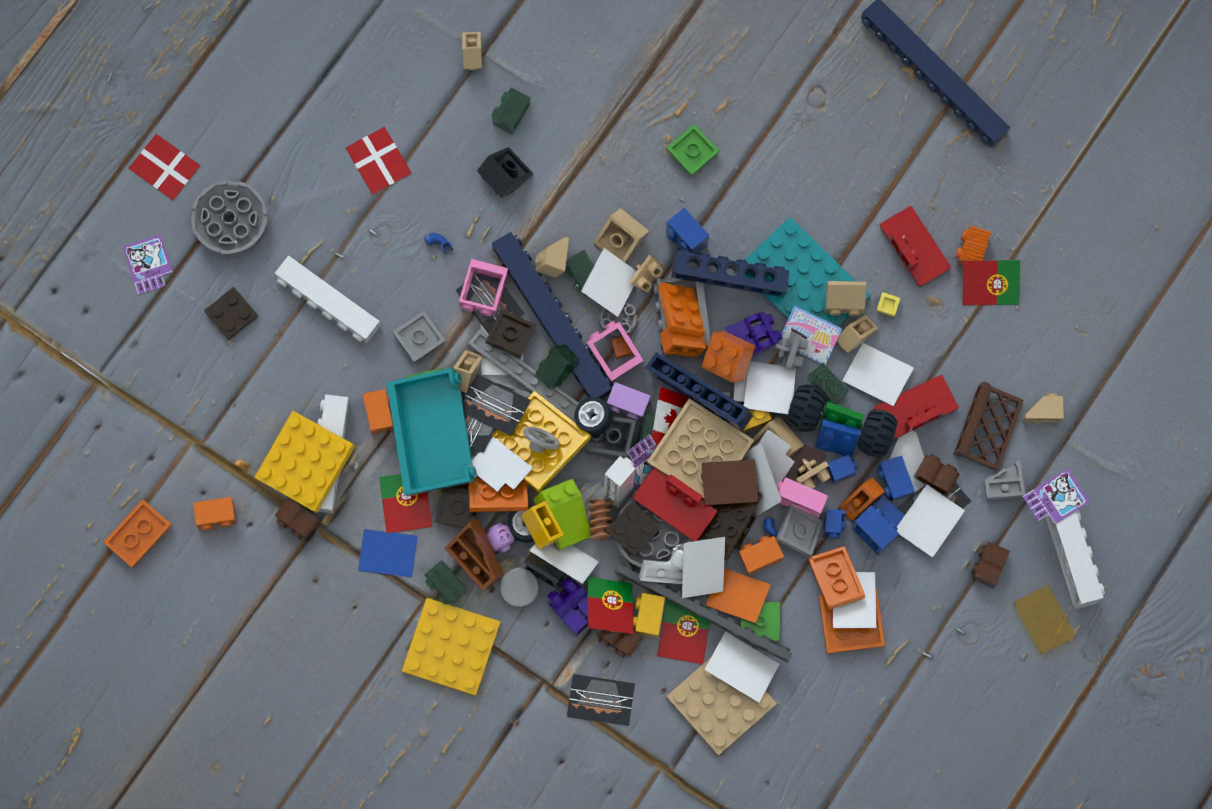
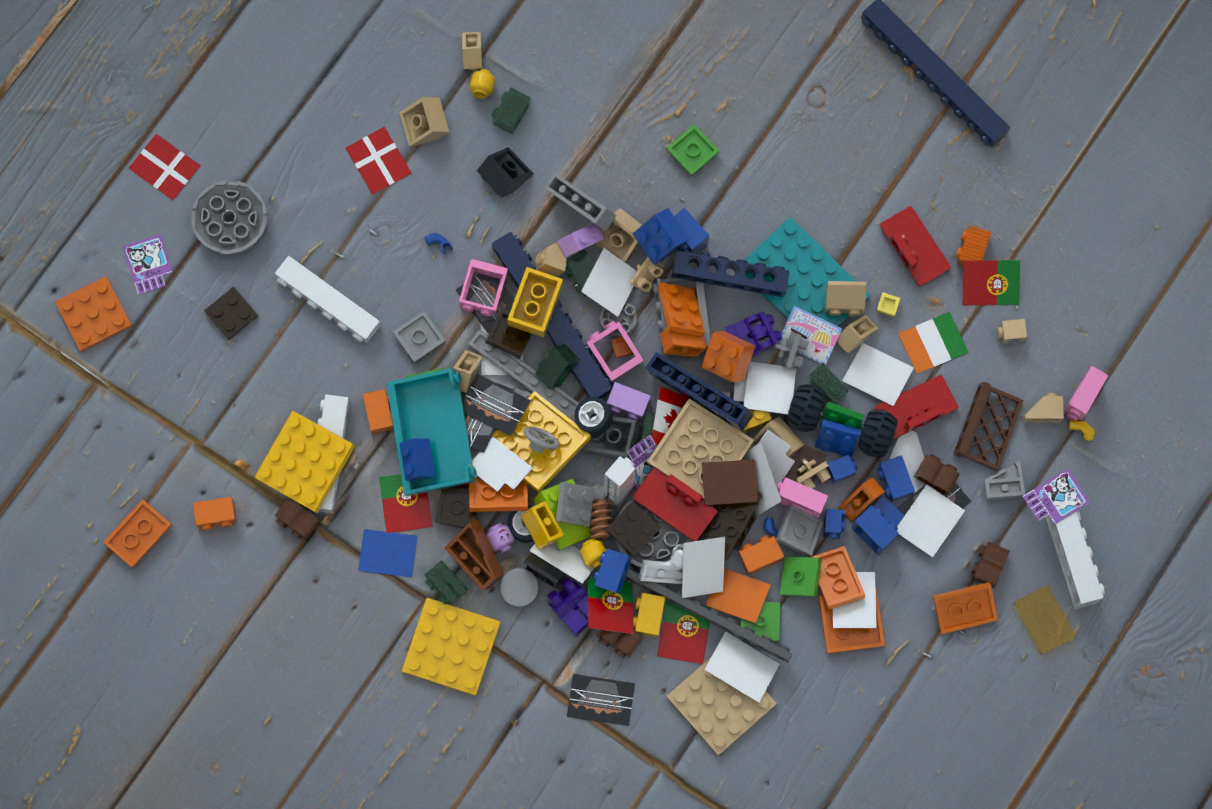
none -> orange plate [55,276,132,352]
none -> tan slope [399,97,449,147]
none -> blue brick [399,438,435,481]
none -> yellow head [469,69,495,98]
none -> yellow brick [507,267,563,337]
none -> light grey brick [544,172,617,231]
none -> light grey plate [556,482,594,526]
none -> lavender brick [557,223,604,258]
none -> yellow head [580,539,606,569]
none -> blue brick [594,548,633,594]
none -> blue brick [632,208,689,265]
none -> bright green plate [780,556,822,598]
none -> sticker [898,312,968,374]
none -> orange plate [933,582,998,634]
none -> tan brick [997,319,1027,344]
none -> bright pink window [1064,366,1108,421]
none -> yellow arm [1069,420,1095,441]

